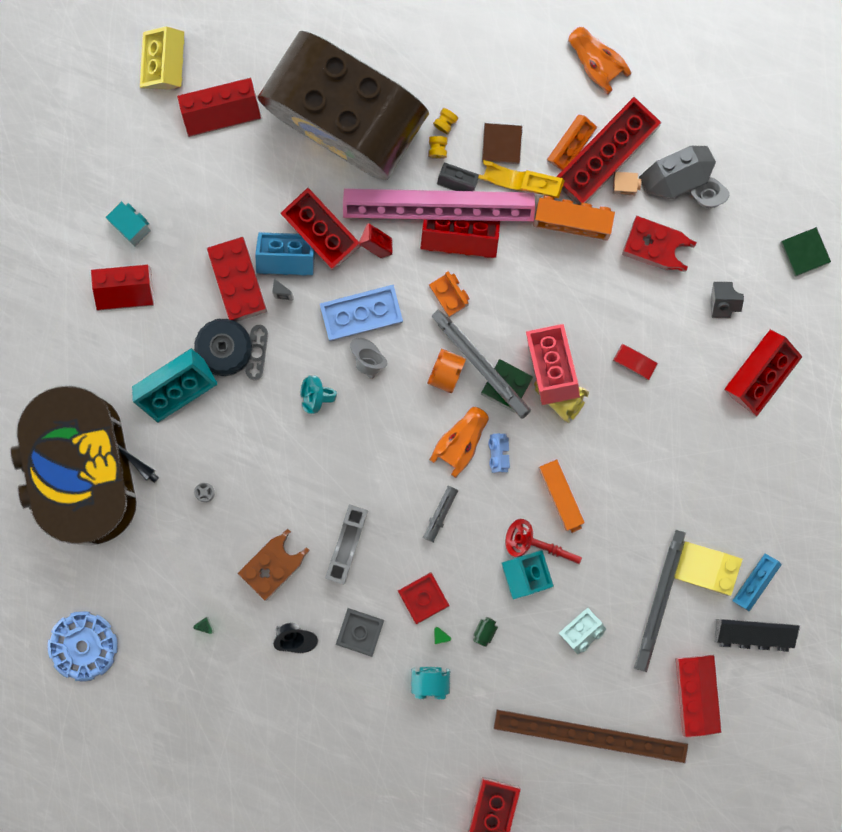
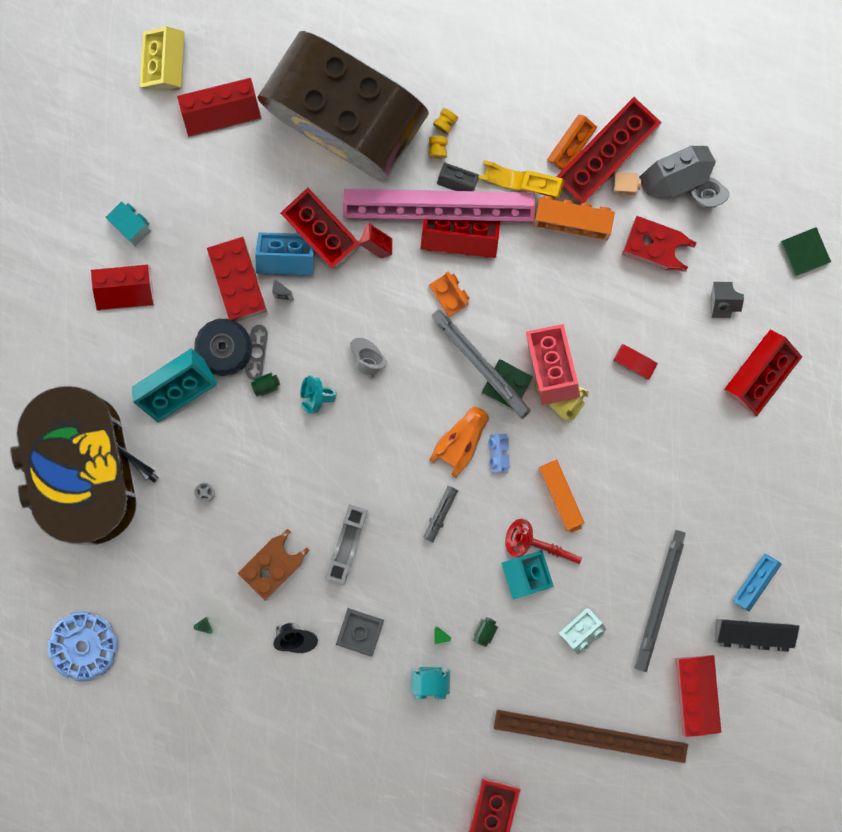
light blue plate [320,285,403,341] -> none
red tile [398,572,450,624] -> none
orange brick [427,349,466,393] -> none
reddish brown tile [482,123,522,164] -> none
orange animal [568,27,632,94] -> none
light yellow slope [675,541,743,596] -> none
none -> dark green brick [251,372,281,397]

